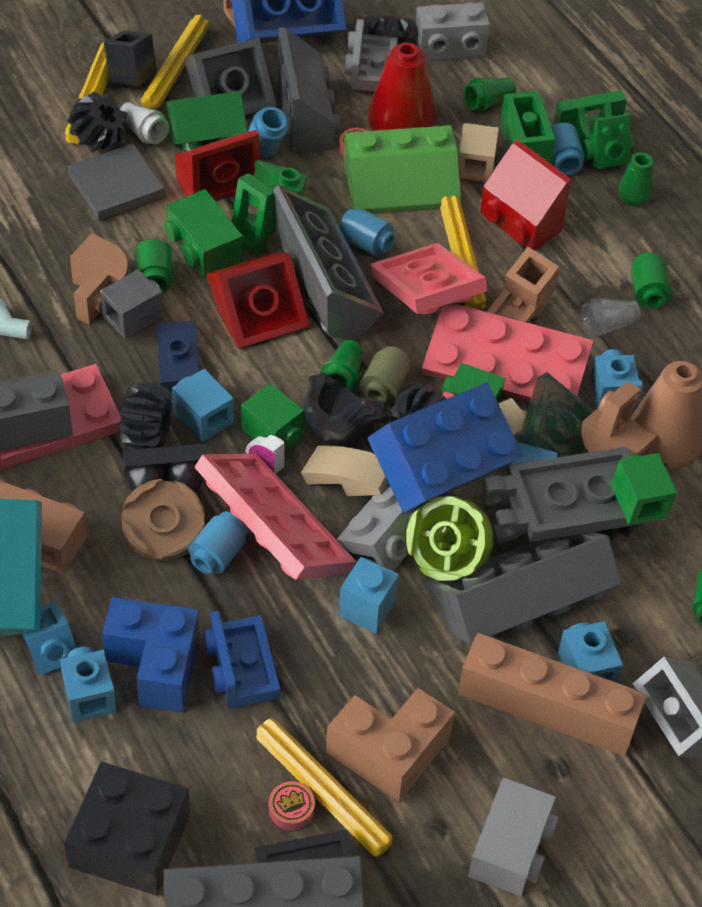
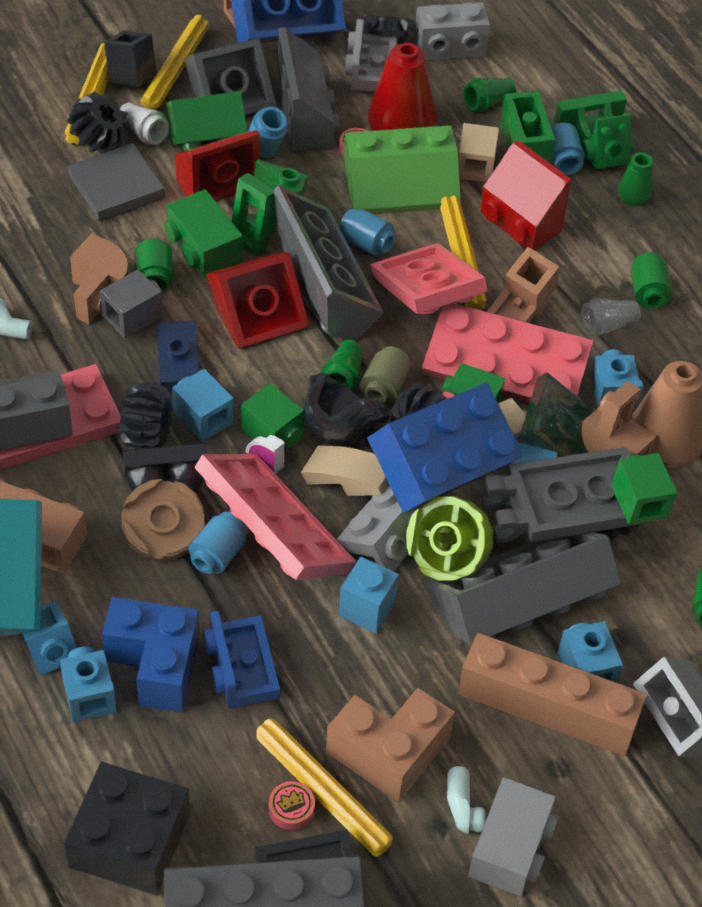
none -> light aqua arm [447,766,486,834]

